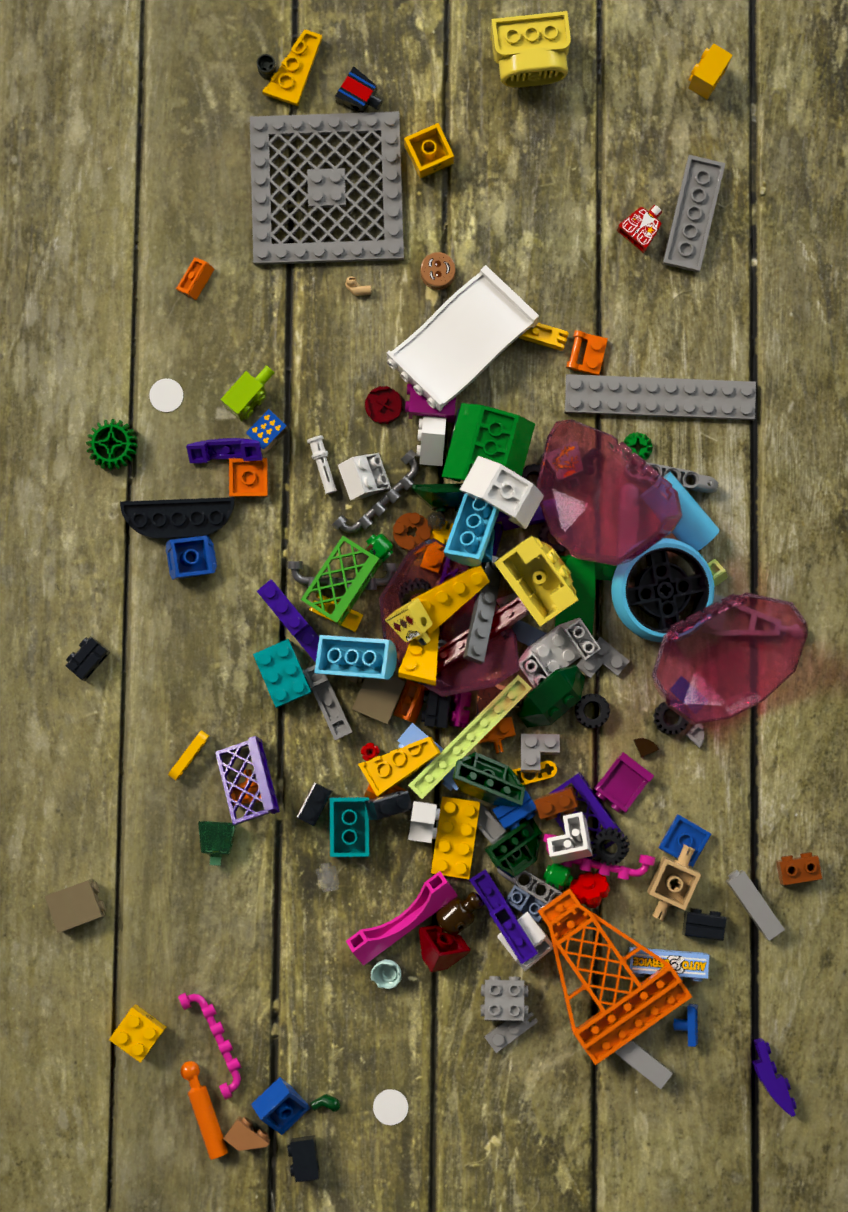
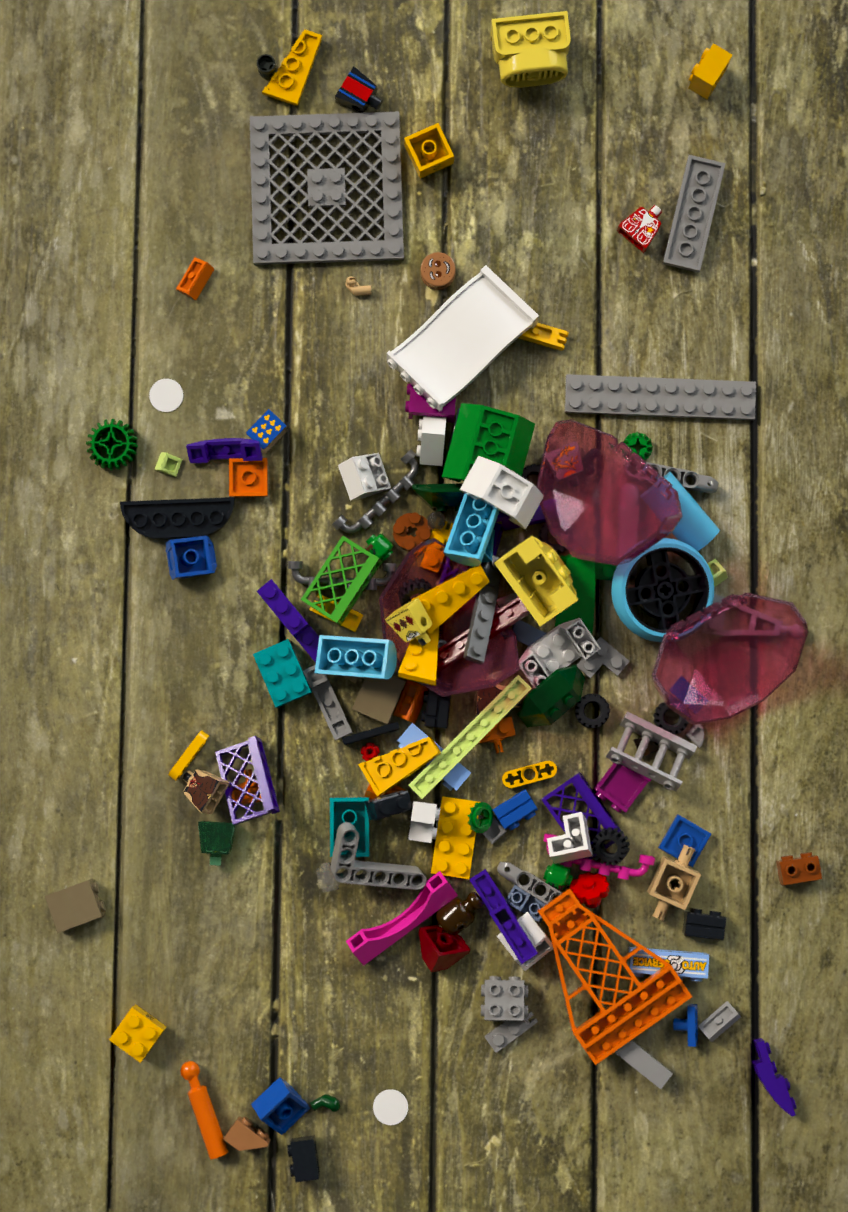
black brick [65,636,110,681] -> none
dark pink bar [178,993,241,1100] -> none
lime brick [220,365,275,421] -> none
black brick [297,782,333,826] -> none
white pin [307,435,337,494] -> none
dark red tile [365,386,402,424] -> none
light aqua hair [371,959,402,989] -> none
magenta hinge [449,688,472,728] -> none
dark green wedge [453,752,526,807] -> none
dark green wedge [485,818,542,878] -> none
light grey plate [521,734,560,773] -> none
dark orange brick [534,786,579,821] -> none
orange plate [566,330,608,376] -> none
light grey brick [726,870,785,941] -> none
none -> yellowish green slope [155,452,183,477]
none -> torso [183,769,230,814]
none -> light grey beam [330,822,426,890]
none -> black tile [342,722,400,745]
none -> green gear [467,802,493,833]
none -> light grey fence [606,712,697,791]
none -> light grey plate [698,1001,741,1043]

